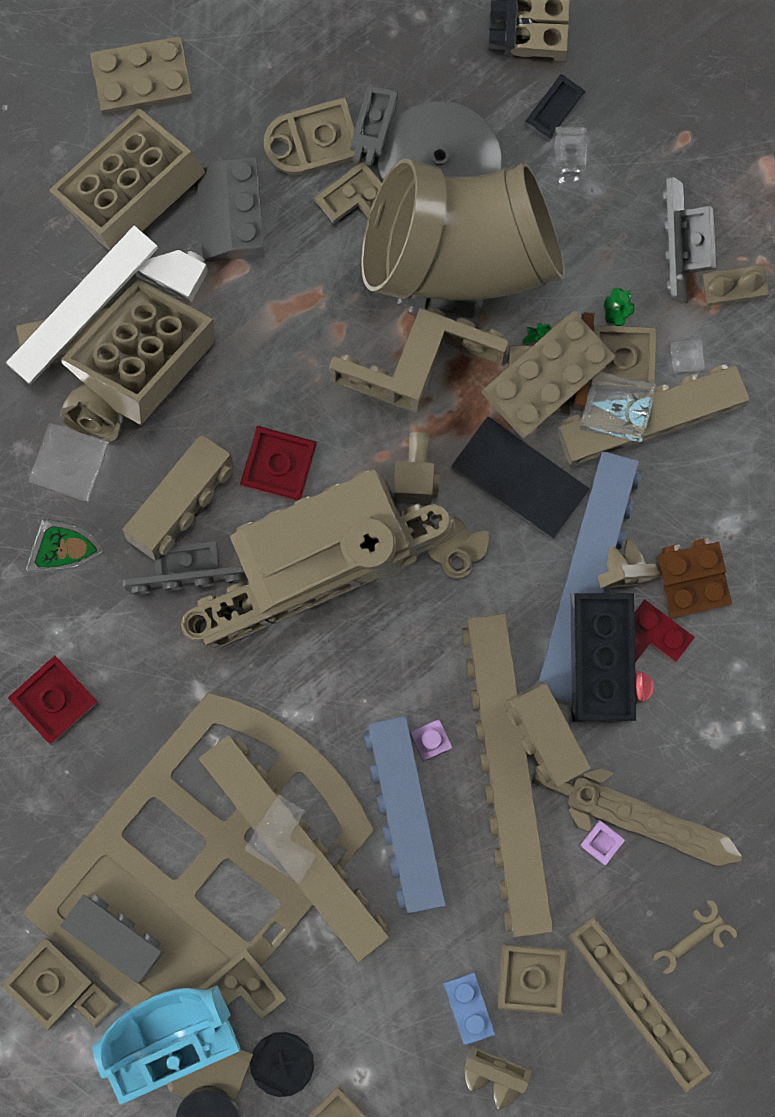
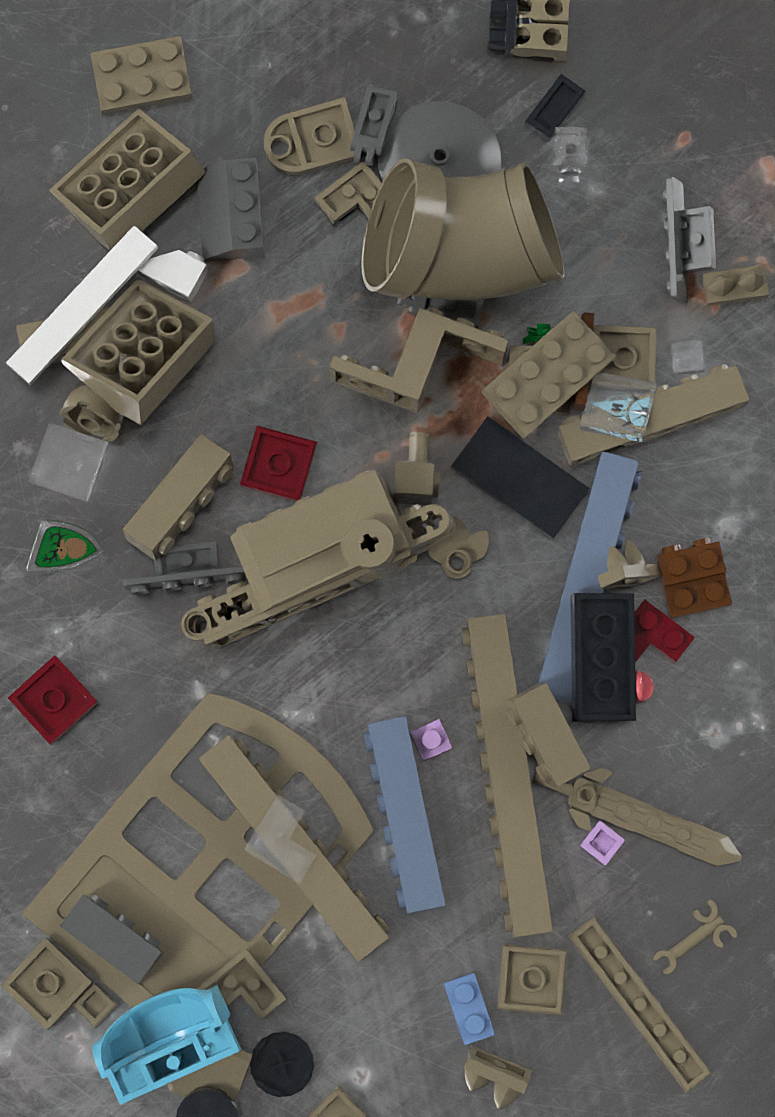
green plant [604,288,635,326] -> none

